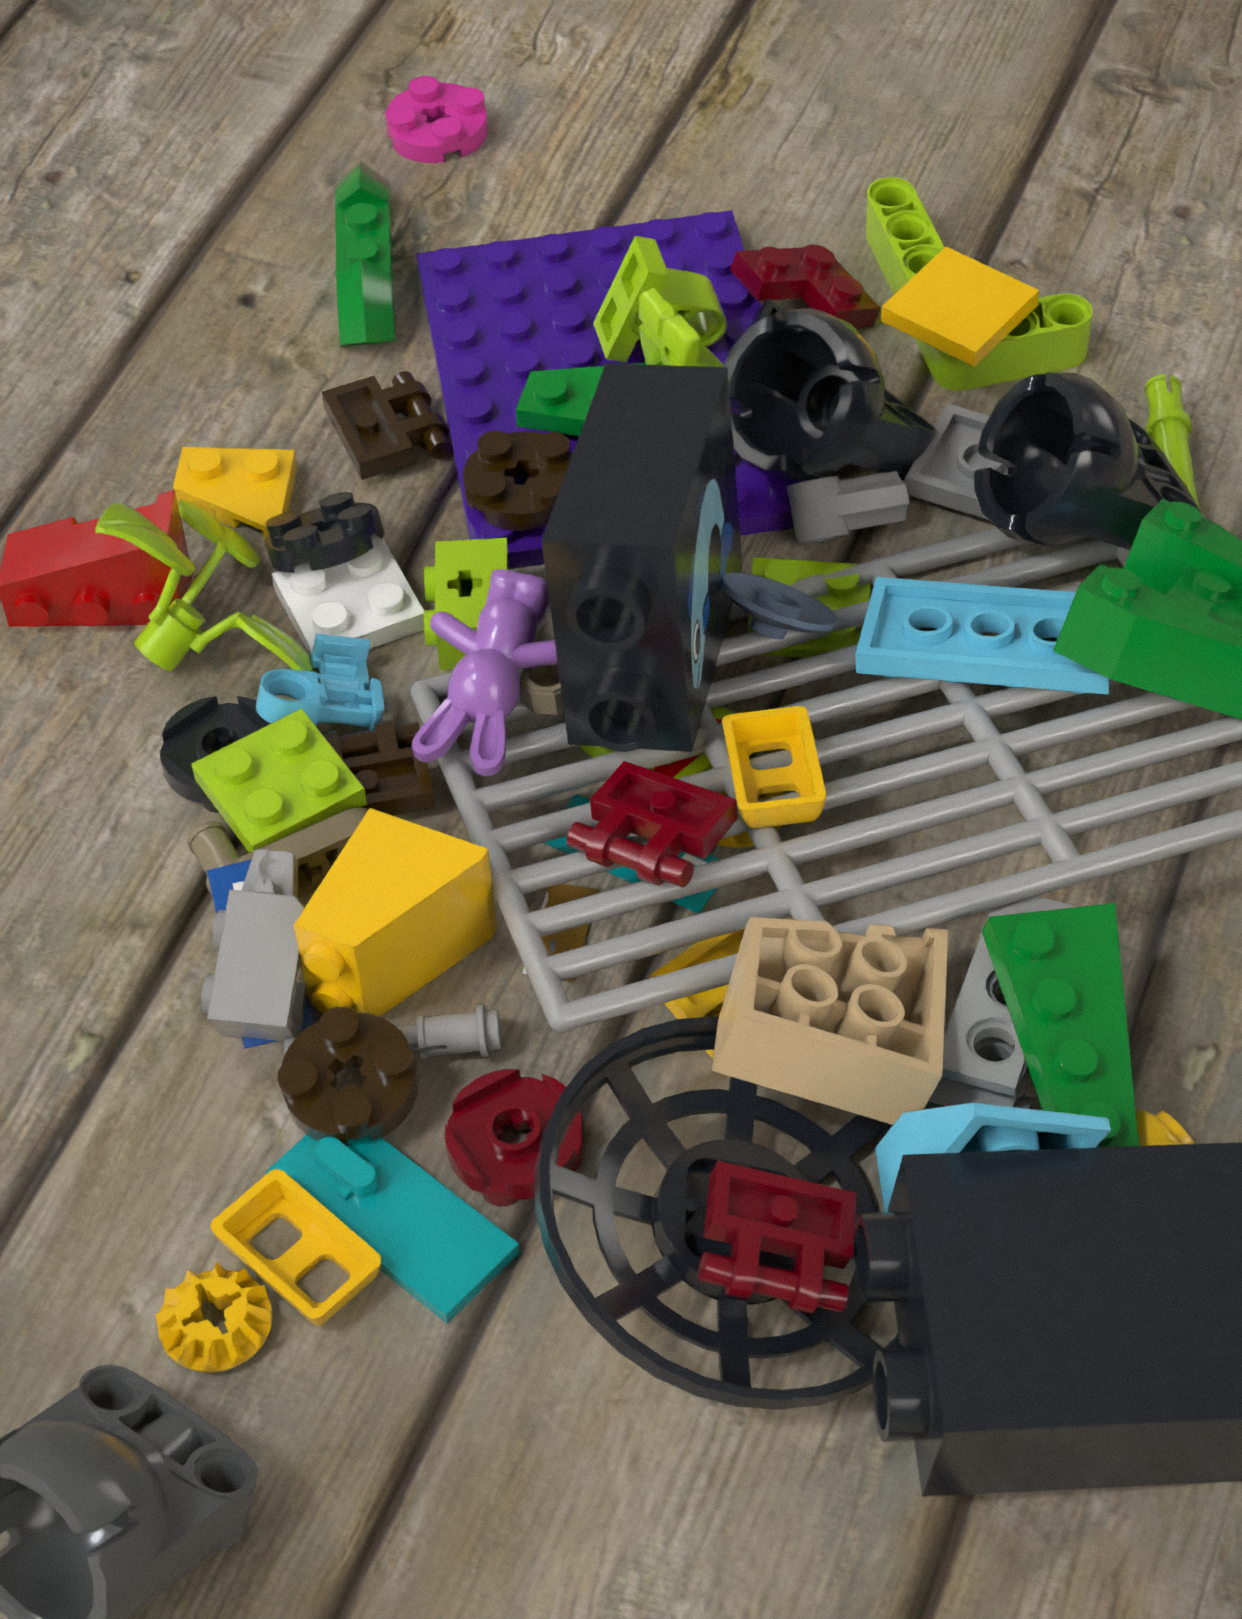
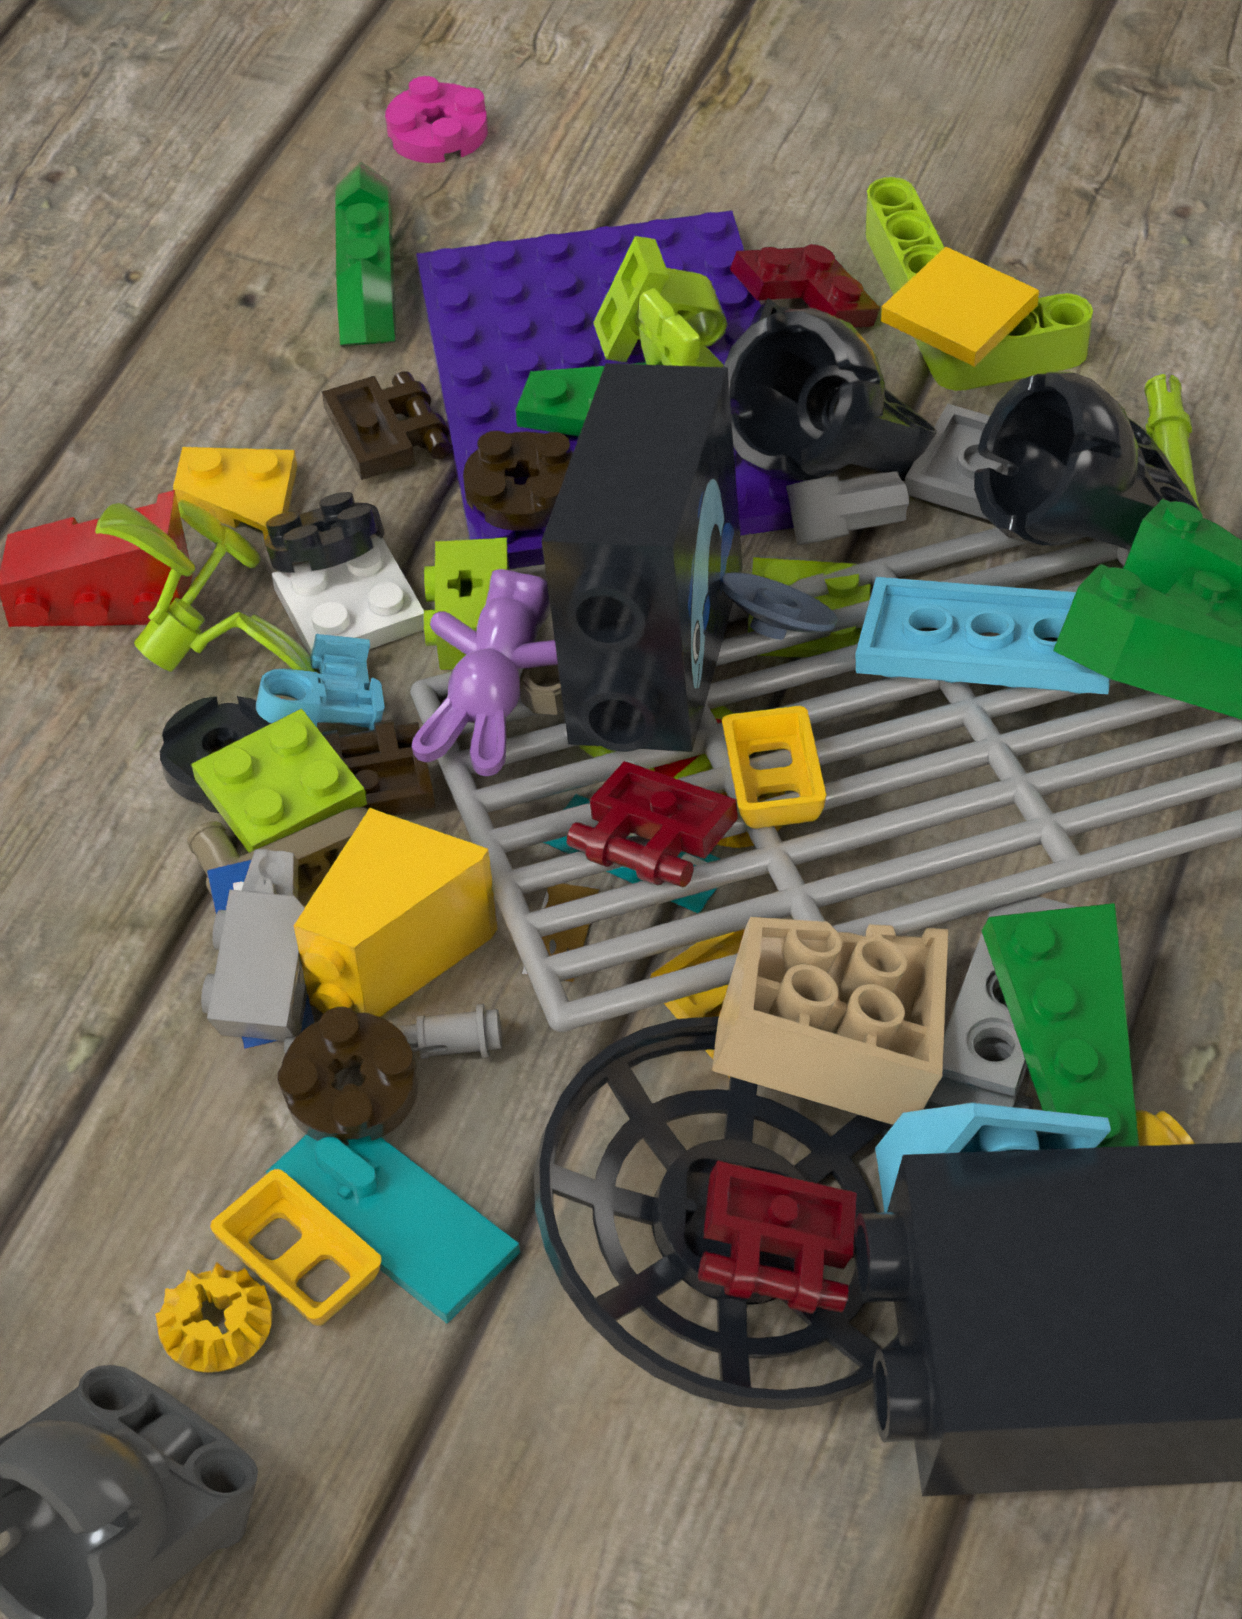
dark red plate [444,1069,583,1207] -> none

